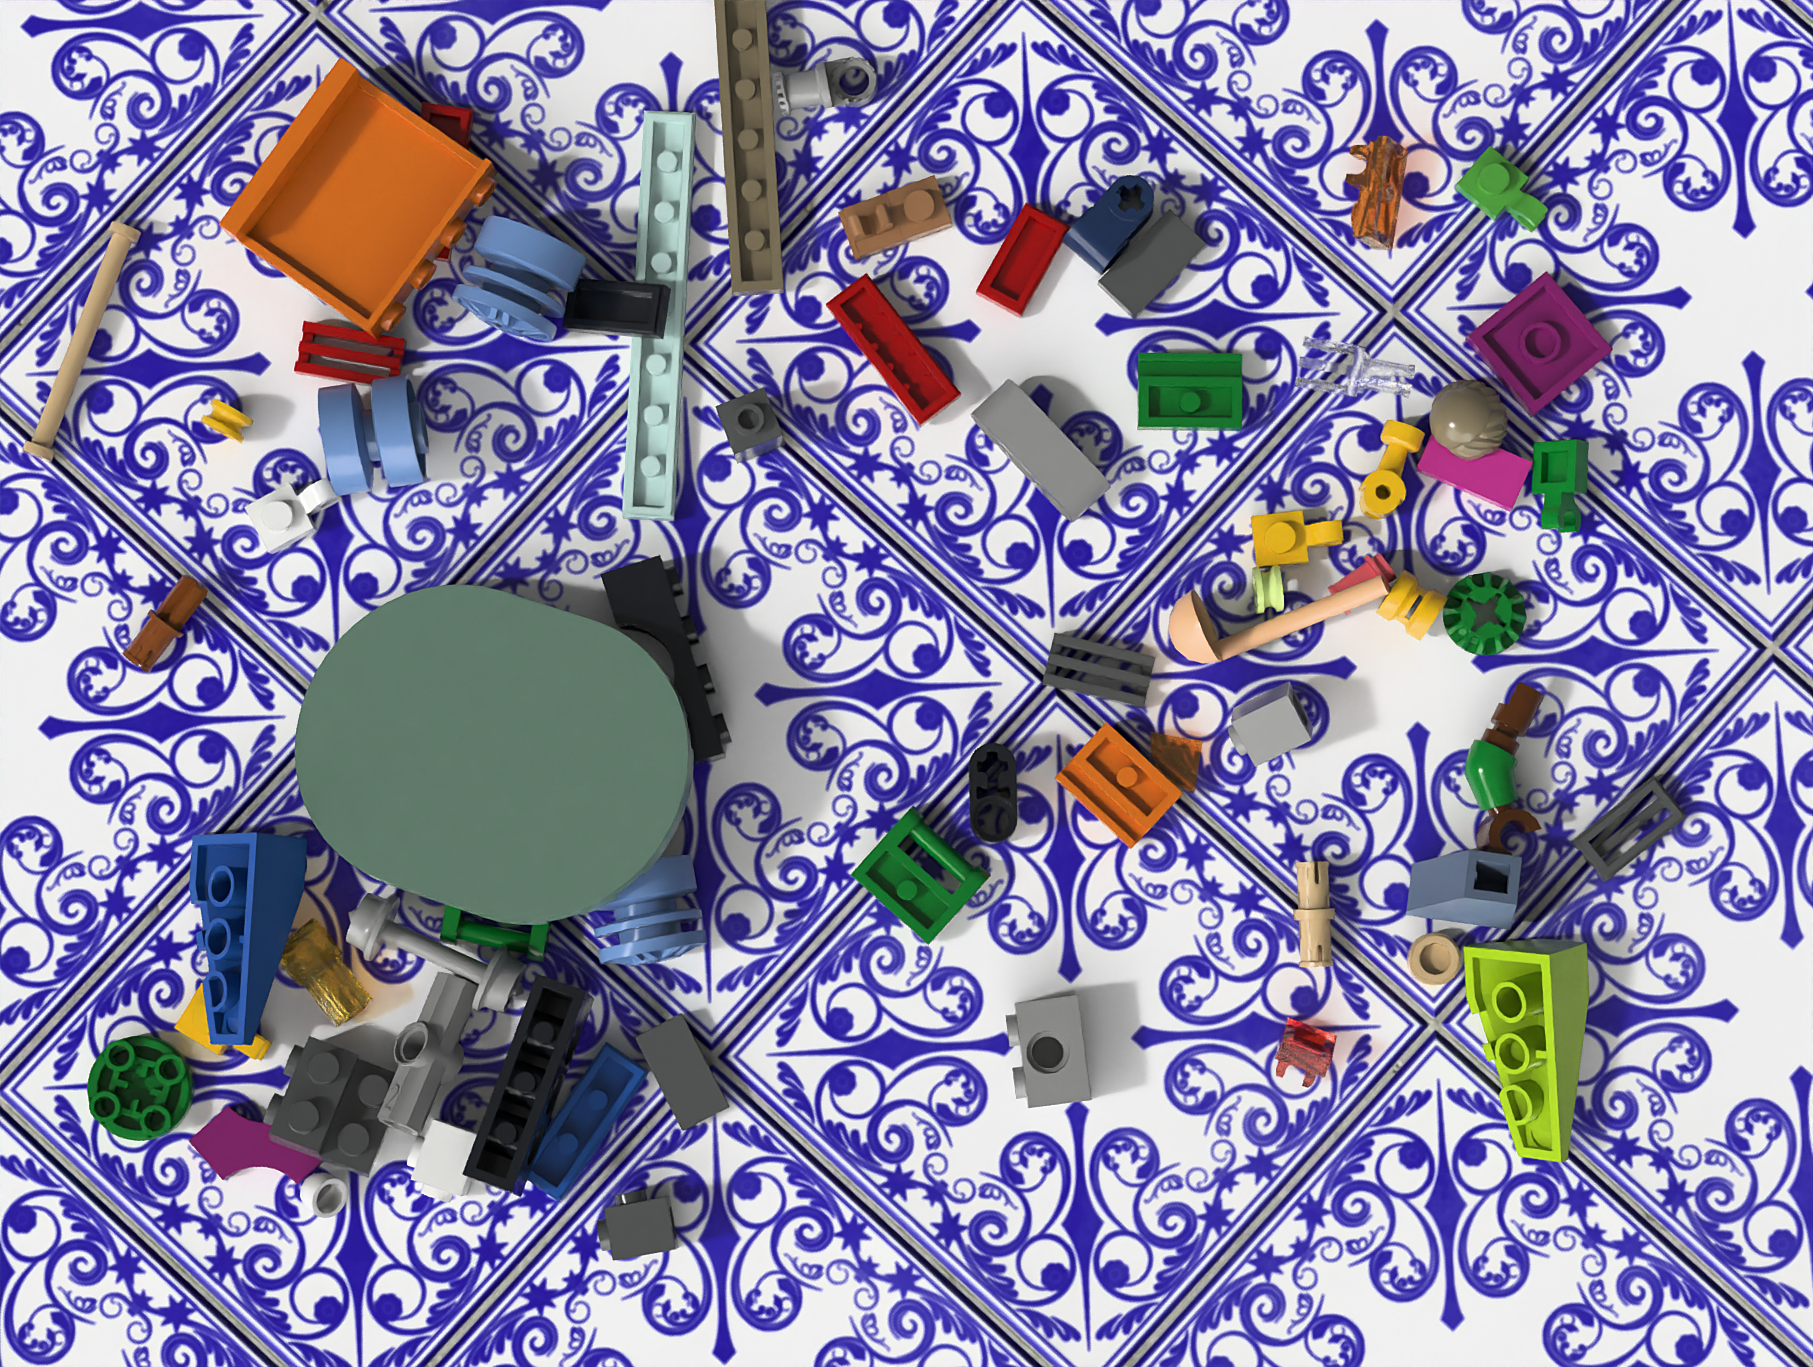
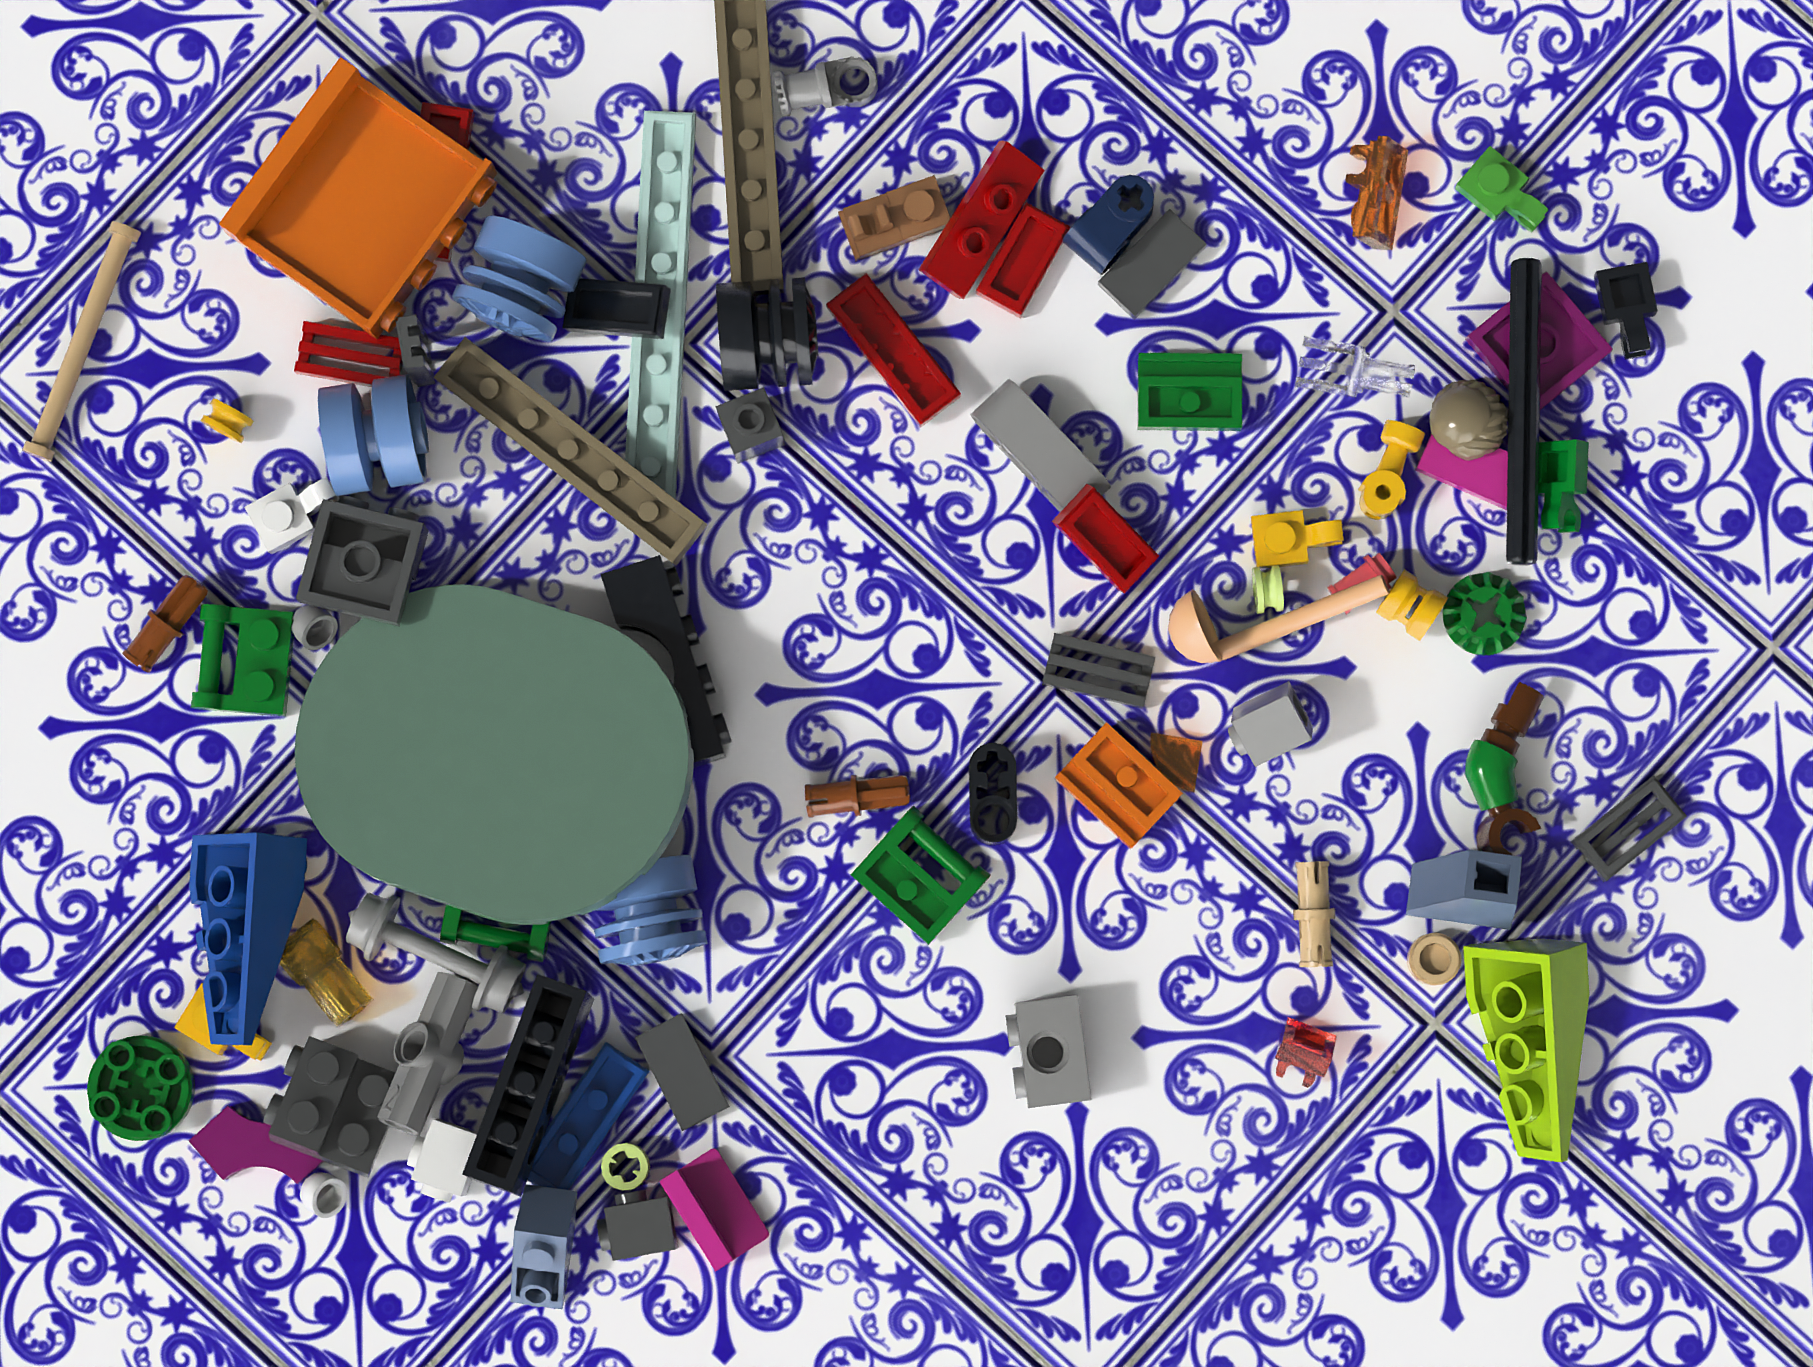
none -> green plate [191,604,295,717]
none -> light grey hinge [291,604,338,650]
none -> dark grey plate [296,495,429,627]
none -> dark grey tile [396,314,436,387]
none -> dark tan plate [433,337,708,566]
none -> sand blue slope [510,1184,577,1310]
none -> yellowish green bush [601,1143,650,1191]
none -> dark pink panel [659,1148,769,1272]
none -> black wheel [716,277,818,391]
none -> dark orange axle [805,775,910,818]
none -> red plate [918,140,1045,299]
none -> red tile [1051,484,1159,594]
none -> black axle [1506,258,1542,566]
none -> black plate [1593,262,1658,360]

